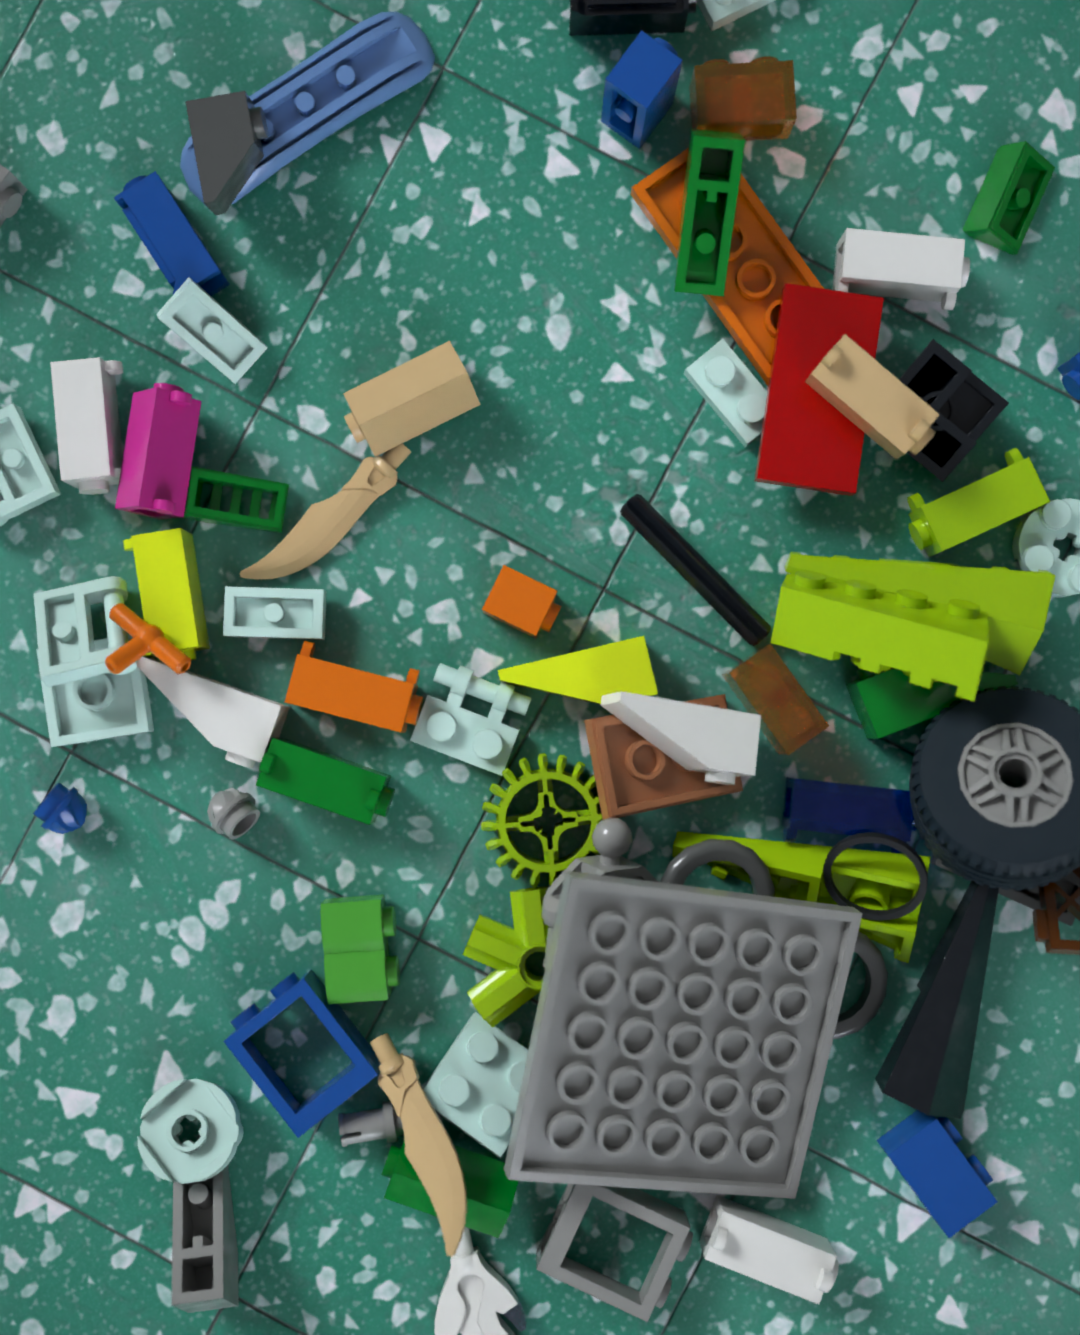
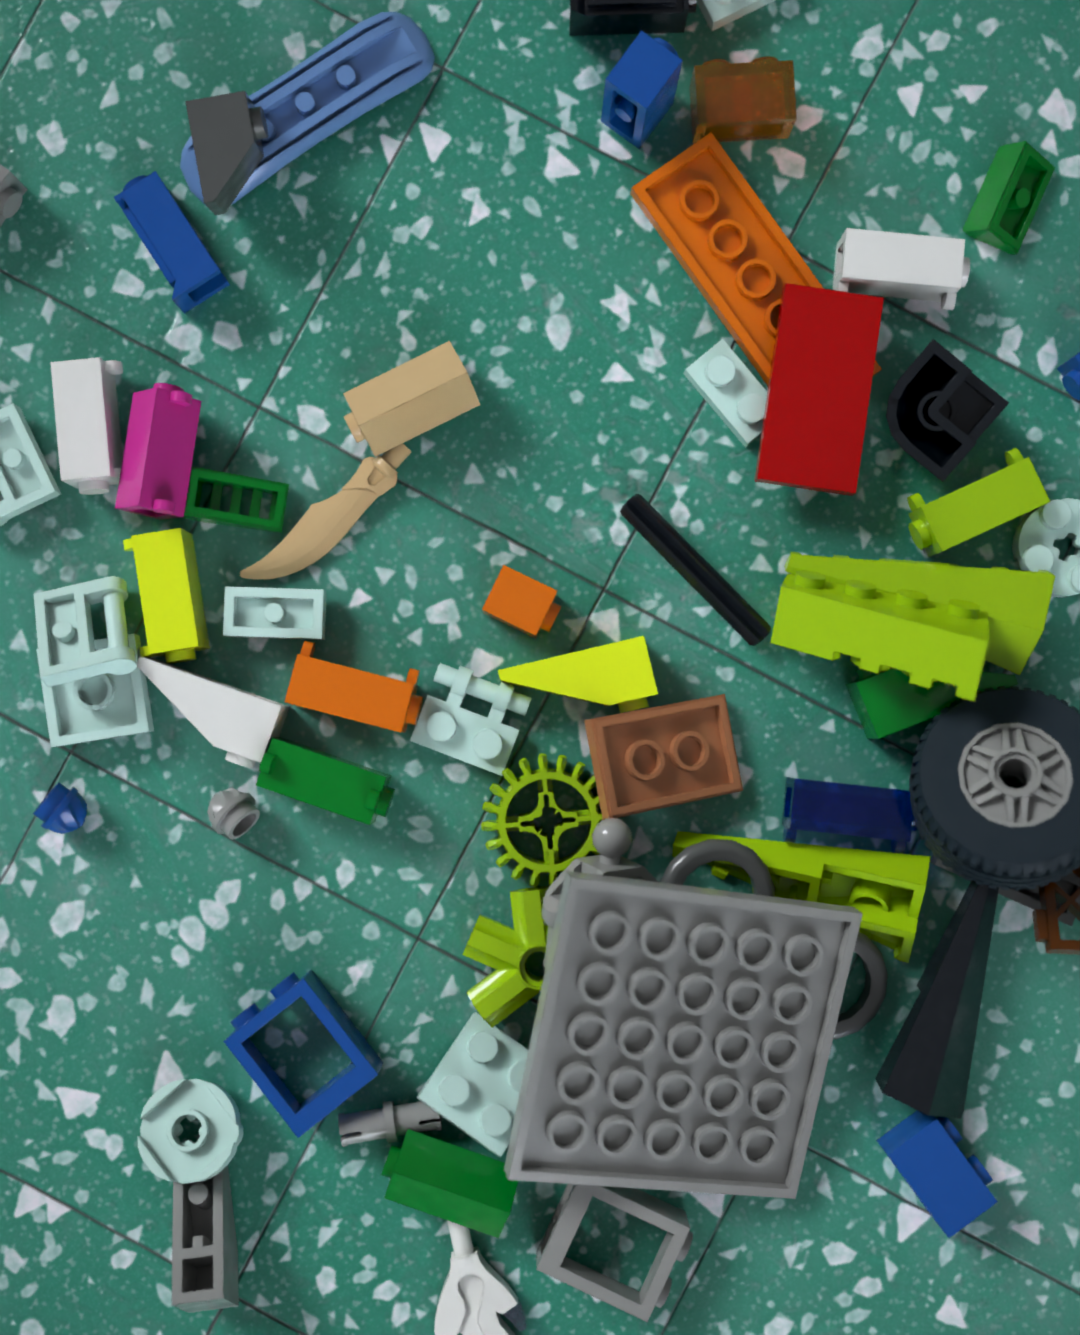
orange piece [105,603,191,674] -> none
light aqua plate [156,277,267,384] -> none
bright green brick [320,894,400,1005] -> none
tan sword [370,1033,467,1257] -> none
white slope [601,691,761,785] -> none
green slope [674,129,745,296] -> none
white brick [699,1195,839,1305] -> none
clear orange brick [722,644,829,755] -> none
tan brick [805,334,940,459] -> none
black piece [823,832,928,921] -> none

